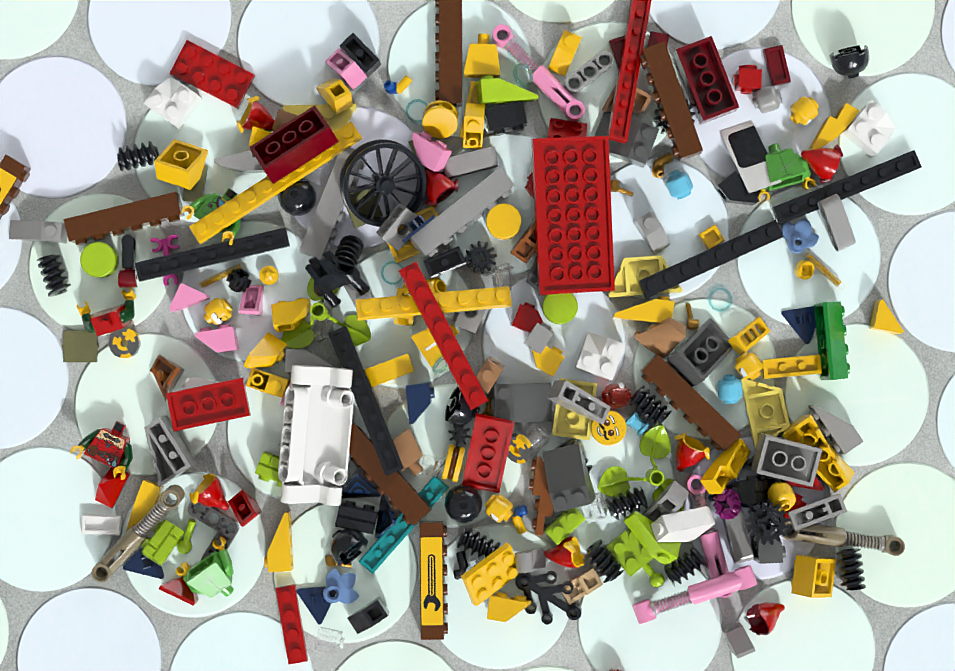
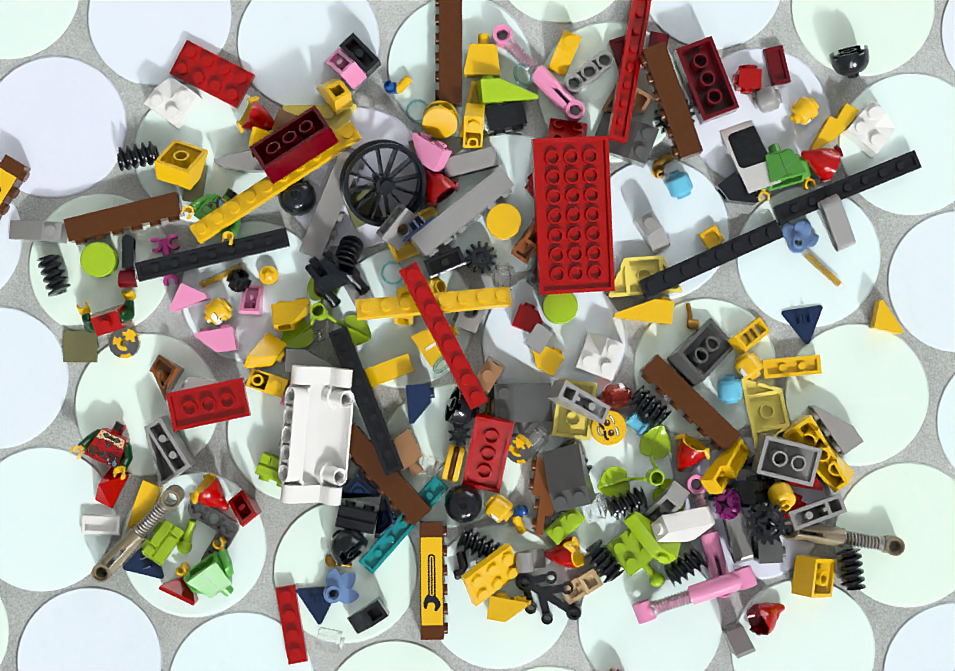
yellow slope [264,511,294,572] -> none
pearl gold hand [610,180,634,197] -> none
medium nougat slope [634,318,686,359] -> none
clear light blue piece [708,288,732,312] -> none
yellow tile [794,260,815,280] -> none
green slope [814,301,850,380] -> none

